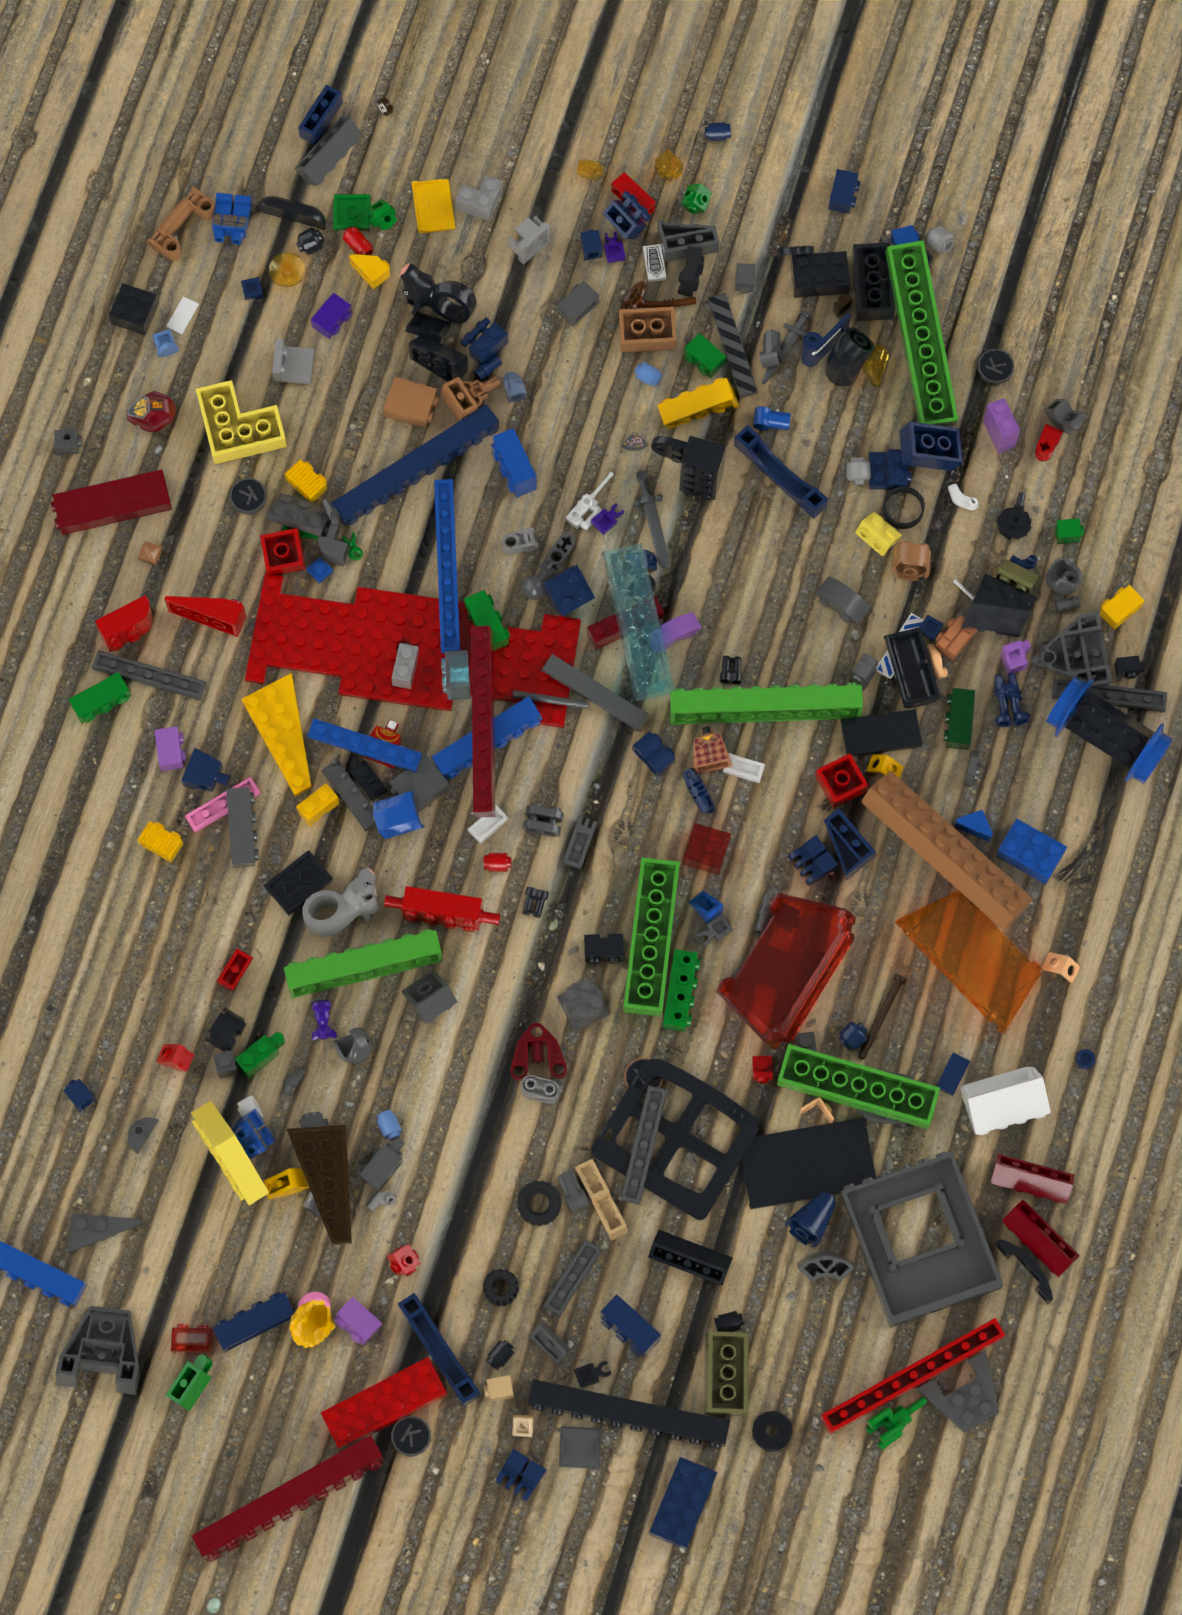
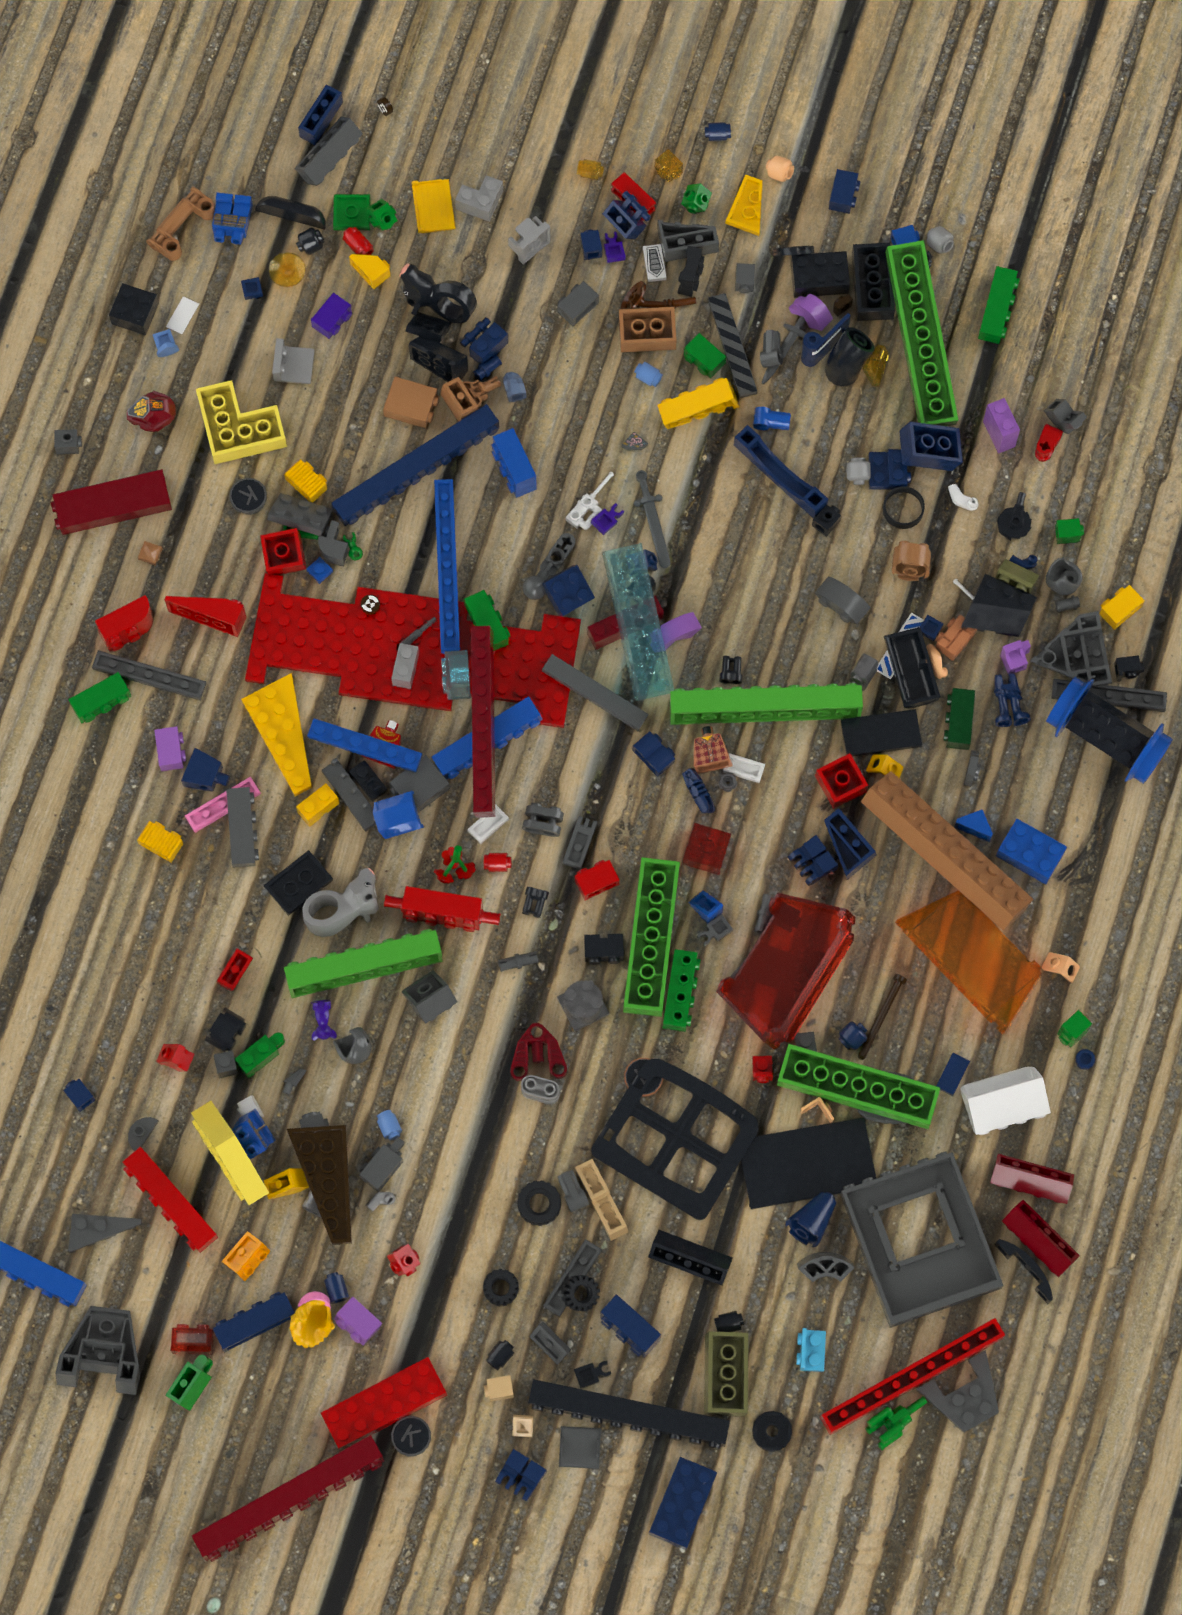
dark grey bar [323,499,340,524] -> none
dark blue arch [398,1293,481,1407] -> none
light grey piece [502,528,539,555] -> none
dark grey bar [513,690,589,709] -> none
dark grey tile [620,1085,667,1205] -> none
black brick [651,436,726,500] -> none
light yellow bracket [855,512,902,556] -> none
black tile [977,349,1015,385] -> none
none -> red brick [123,1146,218,1253]
none -> light orange bracket [222,1231,270,1281]
none -> dark blue brick [324,1272,350,1304]
none -> dark brown tile [361,595,380,615]
none -> dark grey piece [401,617,436,645]
none -> red plant [434,845,476,884]
none -> dark grey pin [498,951,538,972]
none -> black tyre [561,1275,600,1311]
none -> red brick [575,860,620,901]
none -> flat silver plate [718,773,737,792]
none -> yellow wing [725,174,762,236]
none -> light nougat head [766,156,794,182]
none -> medium lavender brick [789,294,833,331]
none -> medium azure bracket [796,1328,826,1372]
none -> black brick [812,504,841,537]
none -> green brick [978,266,1020,344]
none -> green brick [1057,1009,1092,1048]

